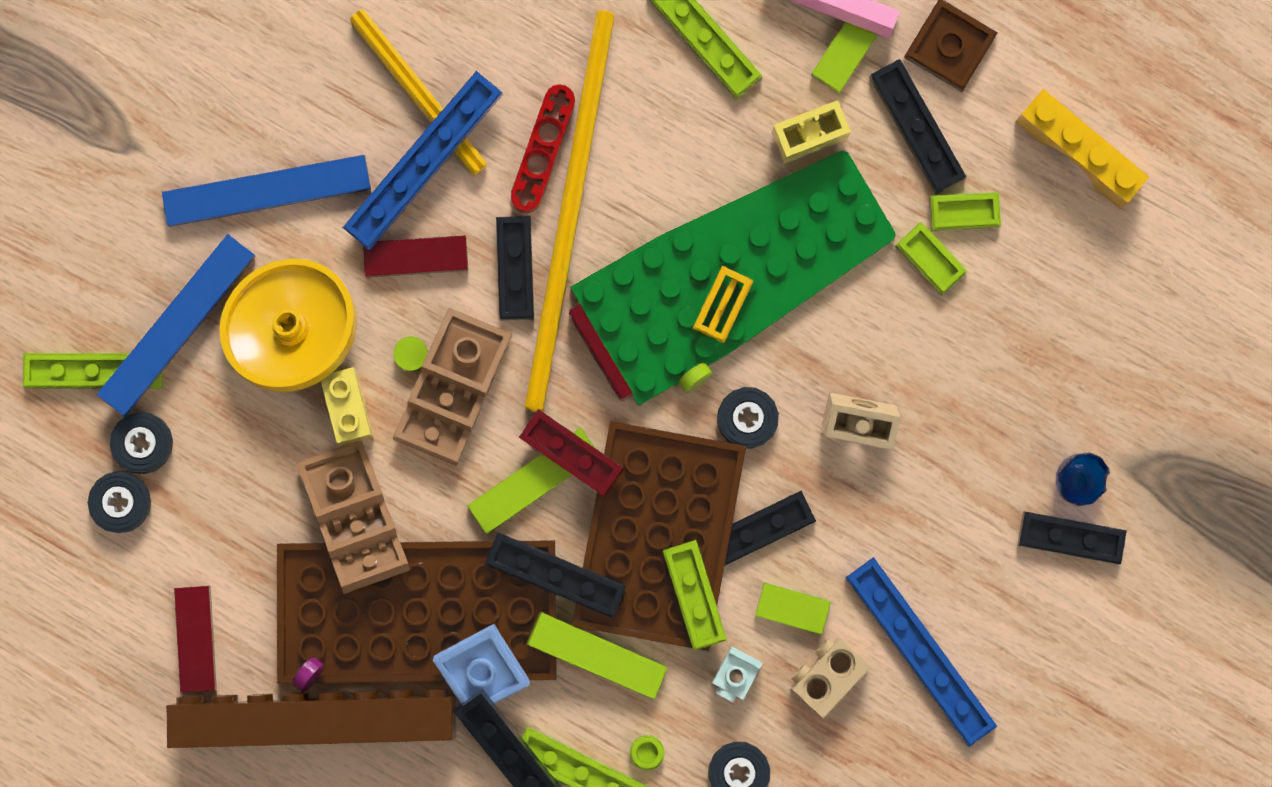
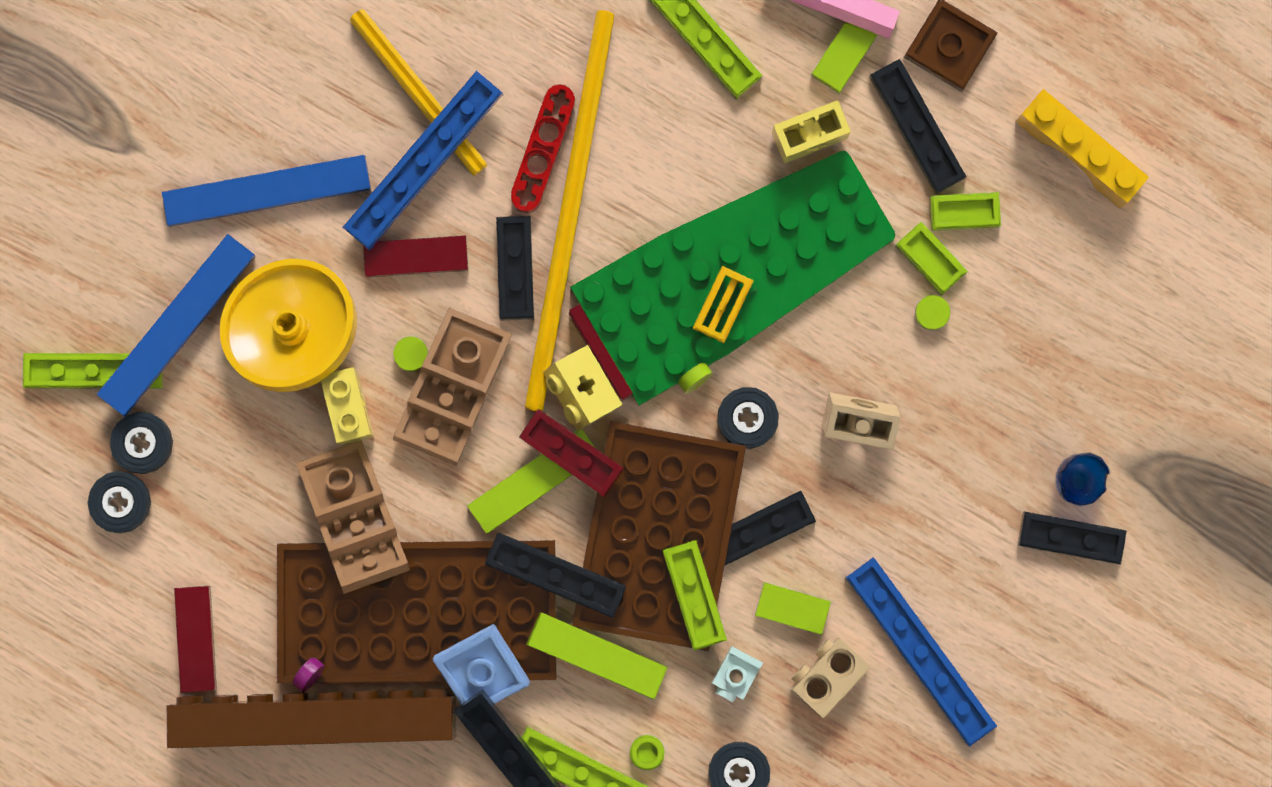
none -> light yellow brick [543,345,623,432]
none -> lime tile [915,295,950,331]

